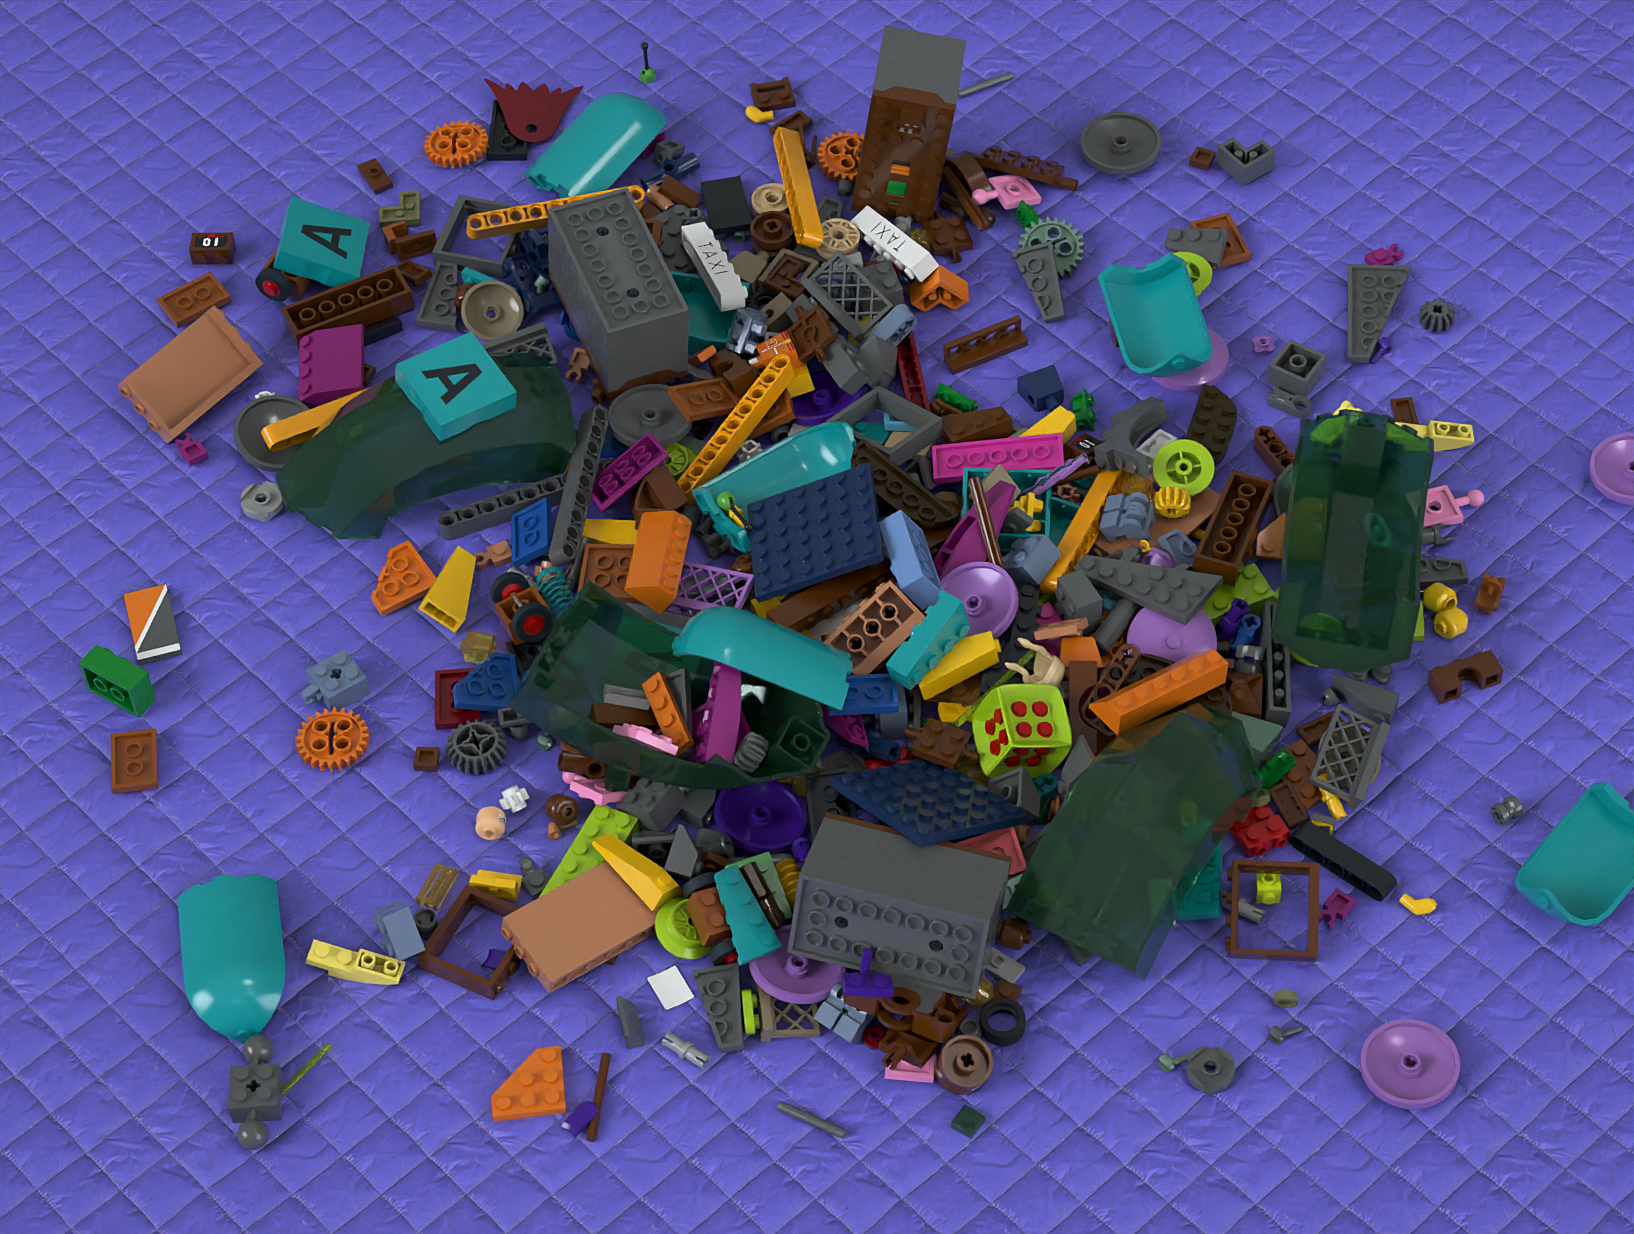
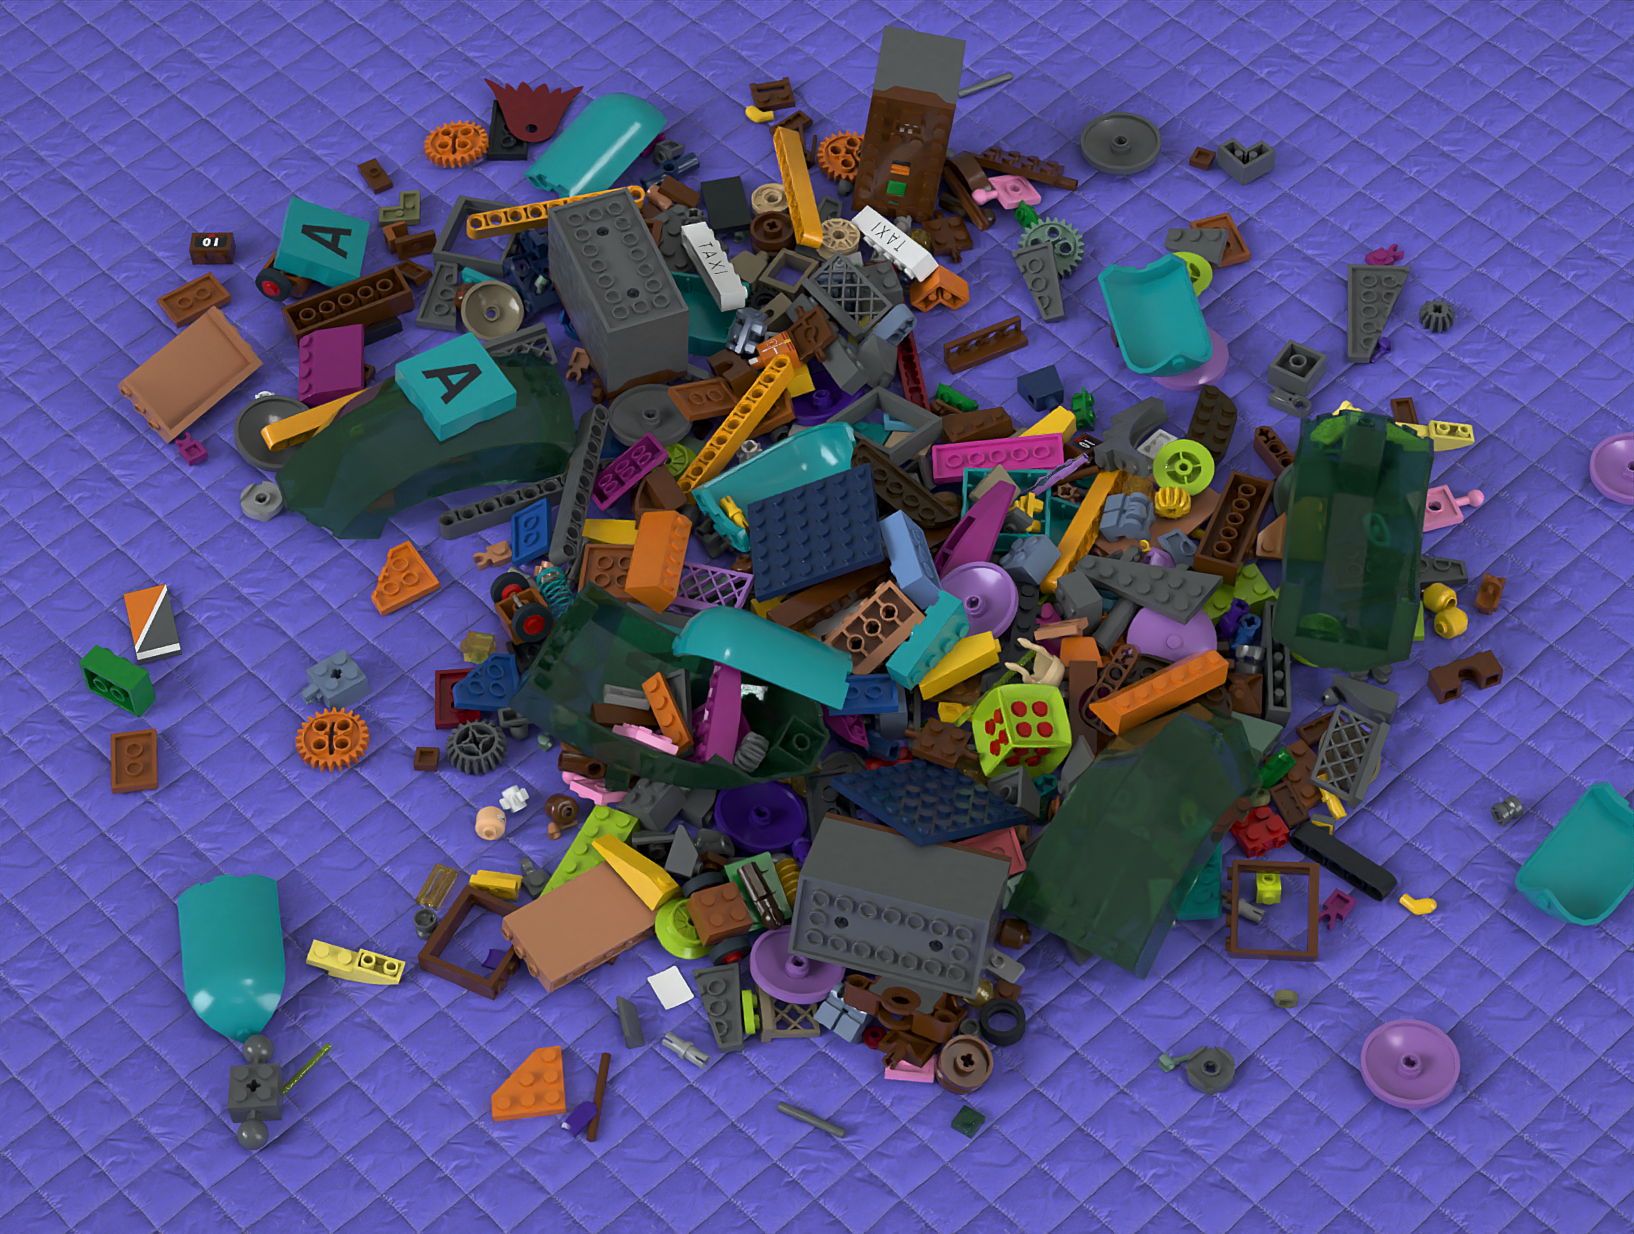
sand blue hinge [372,900,425,961] -> none
yellow slope [418,546,476,633] -> none
hinge [640,42,656,83] -> none
orange tile [688,345,717,366] -> none
teal wing [714,864,782,966] -> none
hinge [717,491,753,531] -> none
reddish brown tile [763,255,808,301] -> none
dark purple plate [841,948,894,998] -> none
reddish brown axle [968,477,1005,570] -> none
medium lavender plate [1252,336,1275,356] -> none
dark grey hand [1268,1025,1303,1045] -> none
dark grey piece [1413,524,1455,548] -> none

